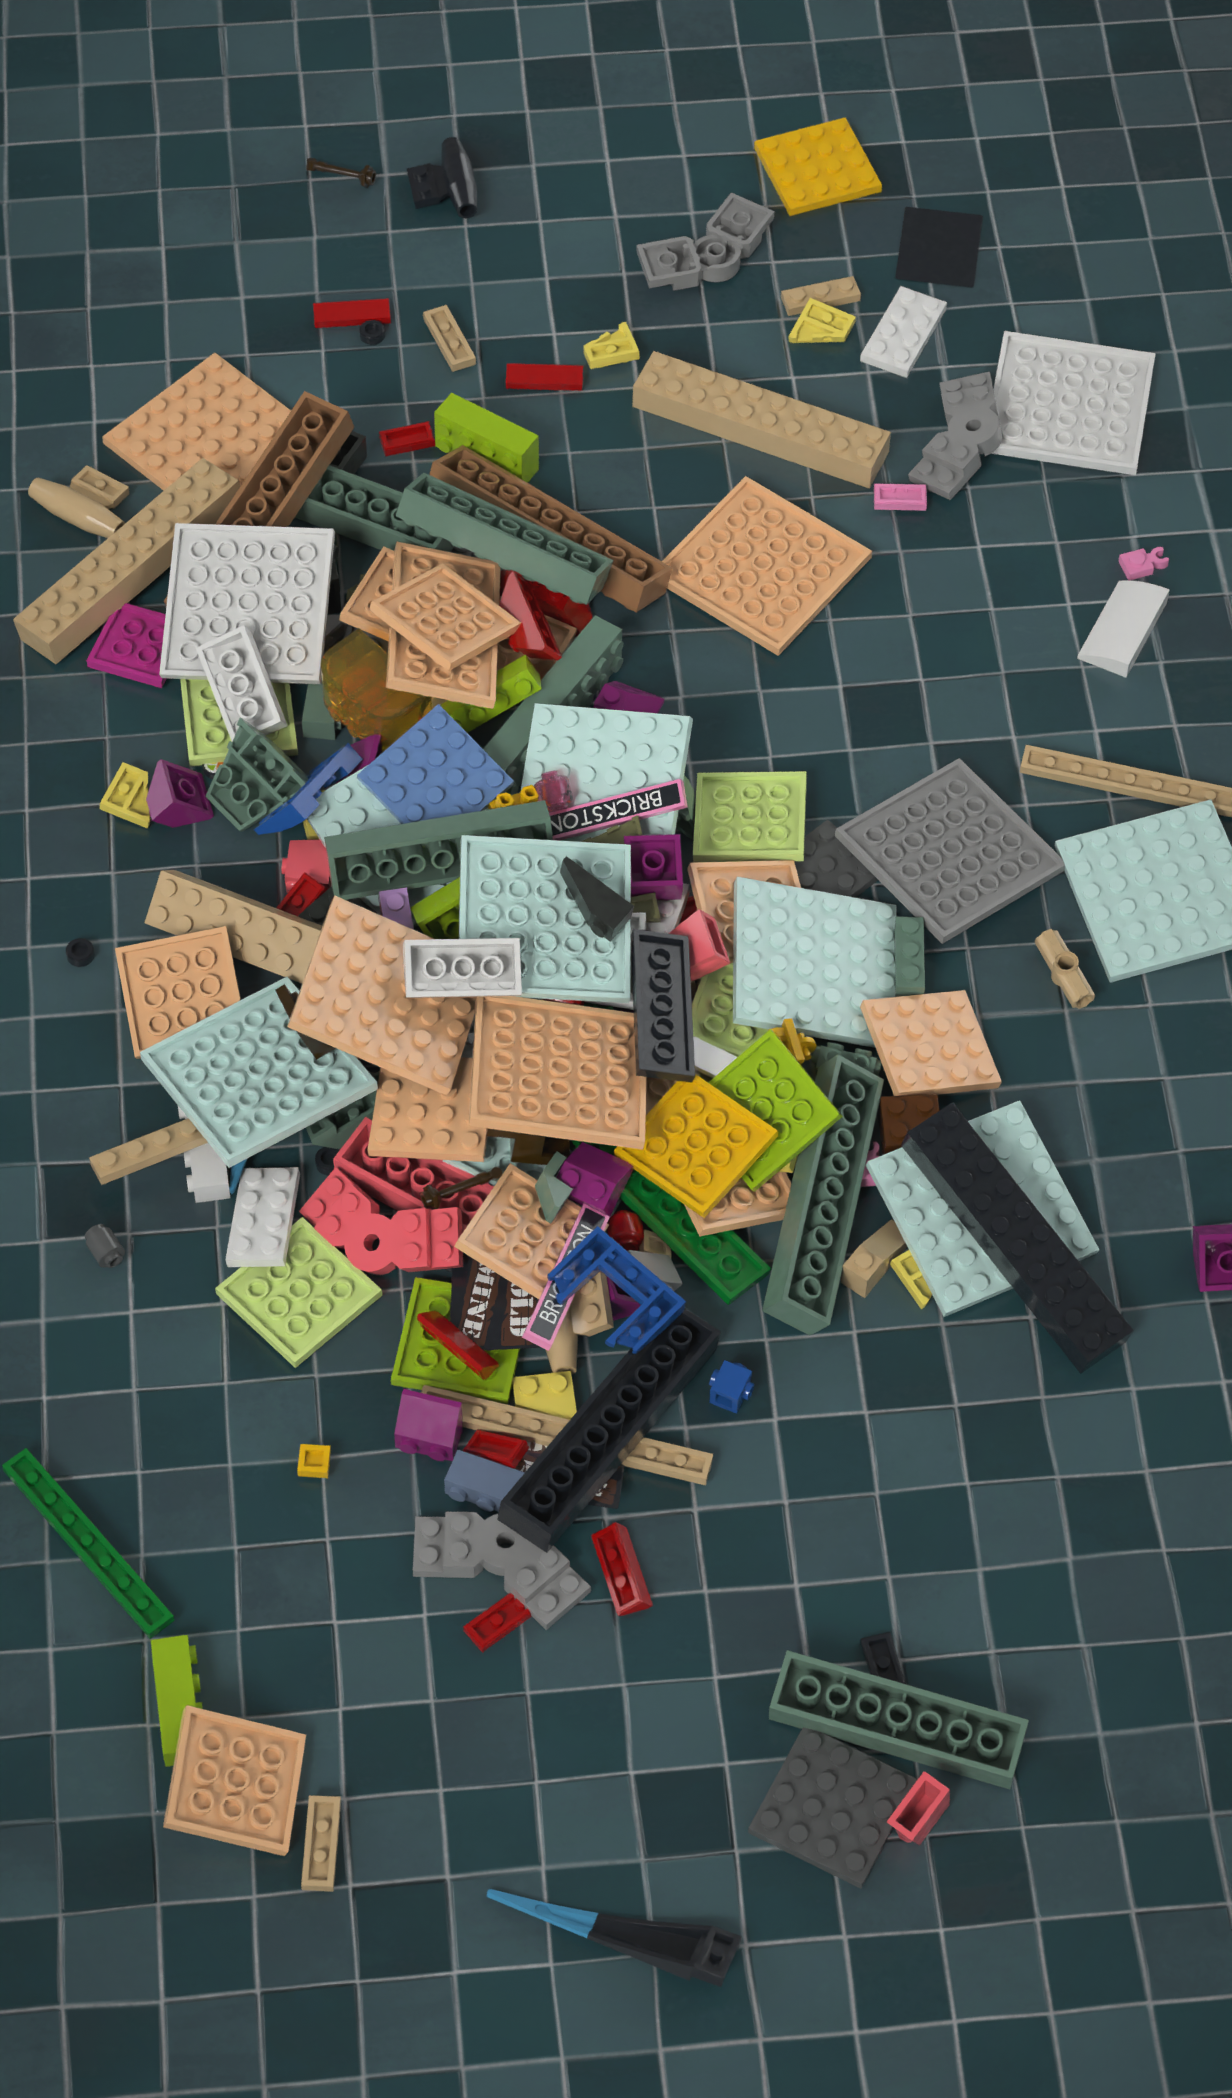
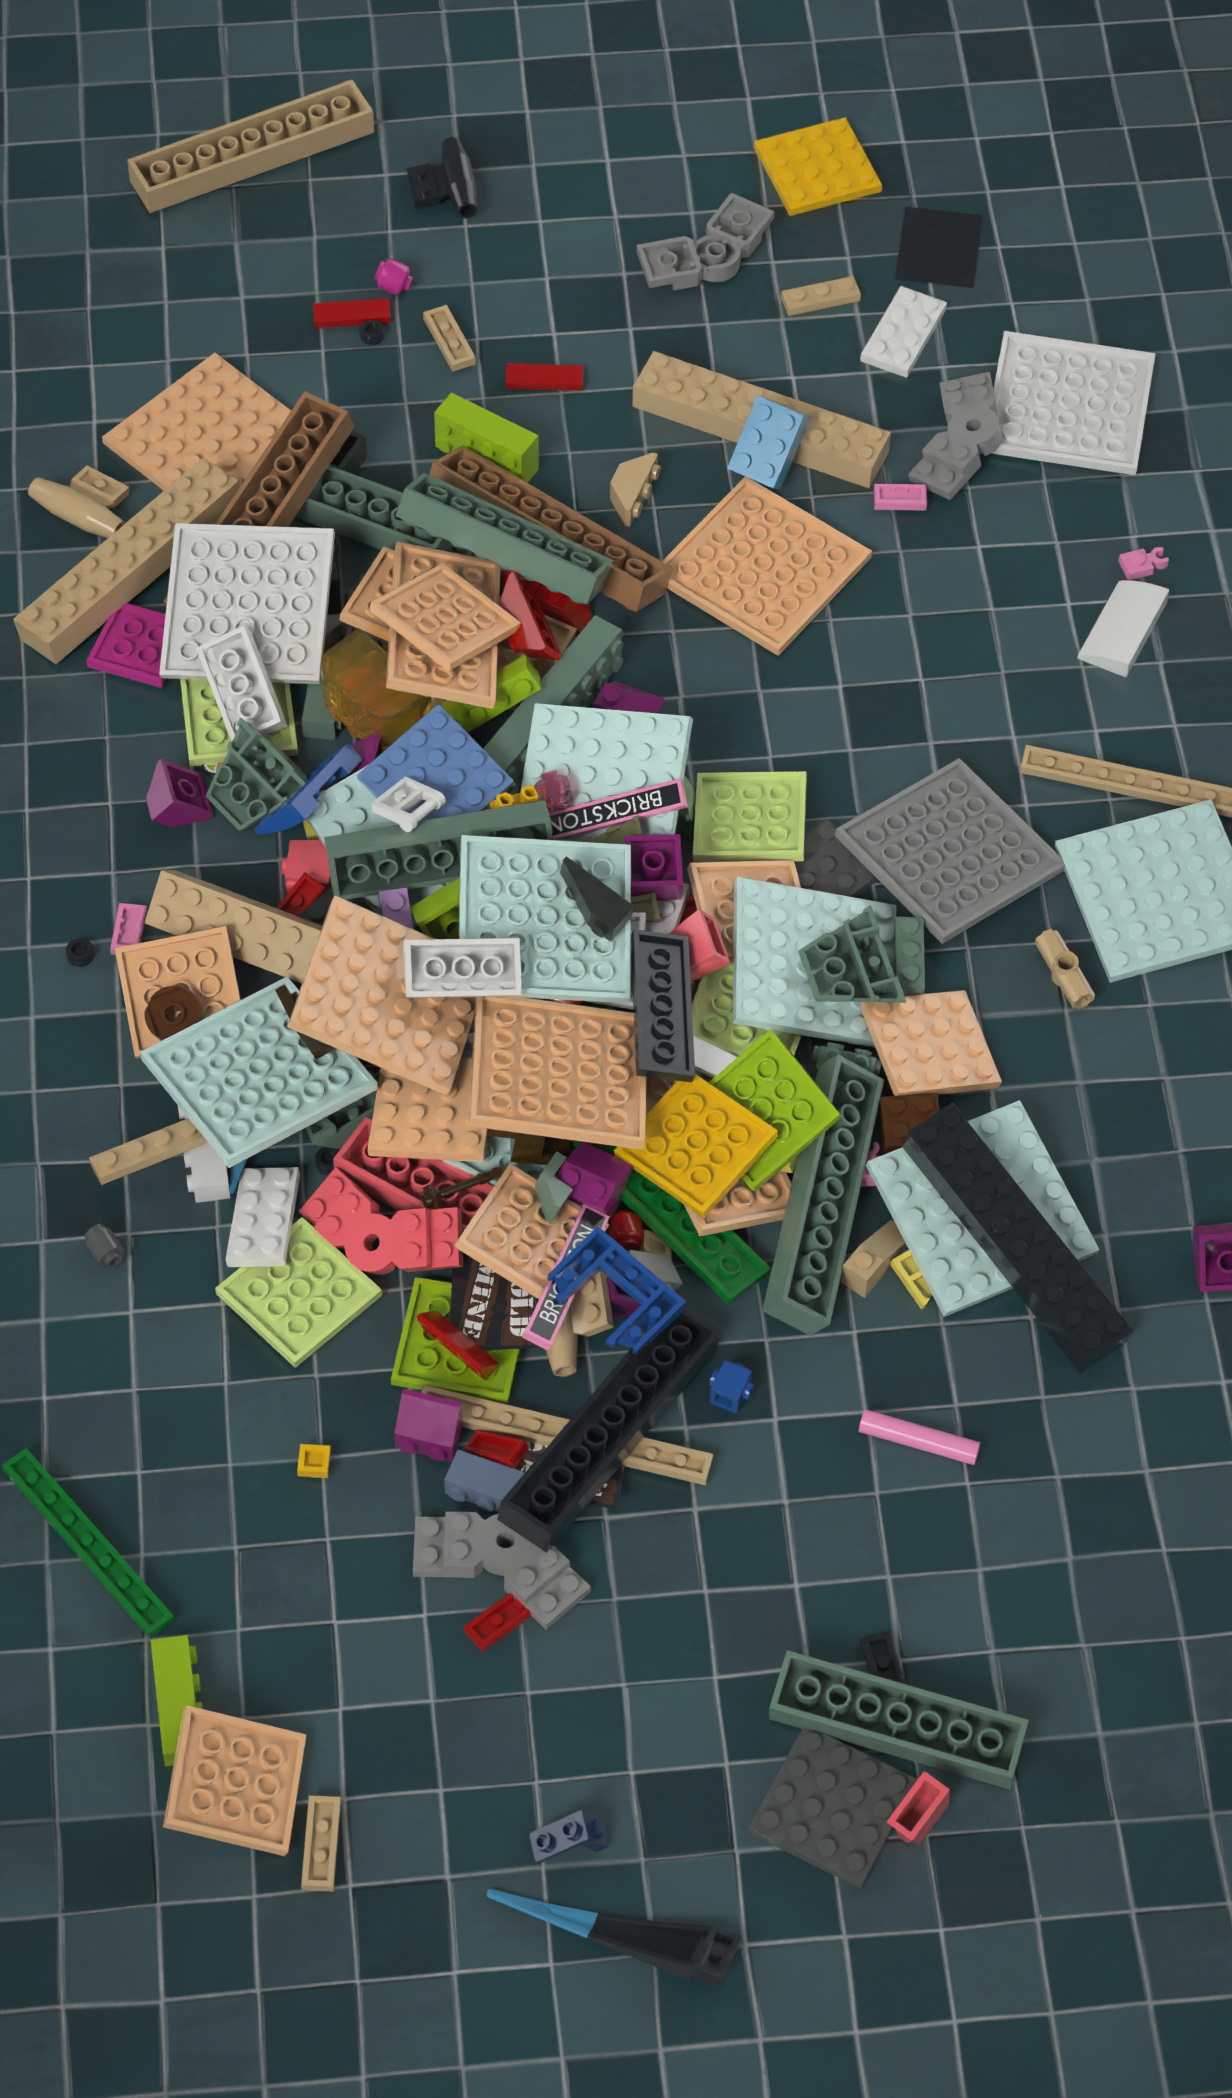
light yellow wing [100,762,150,829] -> none
dark brown piece [306,158,376,189] -> none
red tile [379,421,435,457] -> none
light yellow wing [512,1371,577,1420] -> none
light yellow wing [583,322,640,369] -> none
red slope [591,1522,653,1616] -> none
yellow hips [768,1018,816,1064] -> none
light yellow wing [789,298,856,343] -> none
none -> bright pink plate [110,903,148,955]
none -> tan brick [127,80,374,213]
none -> reddish brown plate [144,986,203,1041]
none -> white plate [372,776,446,832]
none -> dark pink head [374,258,413,295]
none -> dark blue bracket [529,1810,608,1863]
none -> tan slope [610,453,661,527]
none -> dark azure brick [727,395,811,490]
none -> sand green wedge [799,905,906,1003]
none -> bright pink piece [858,1409,981,1465]

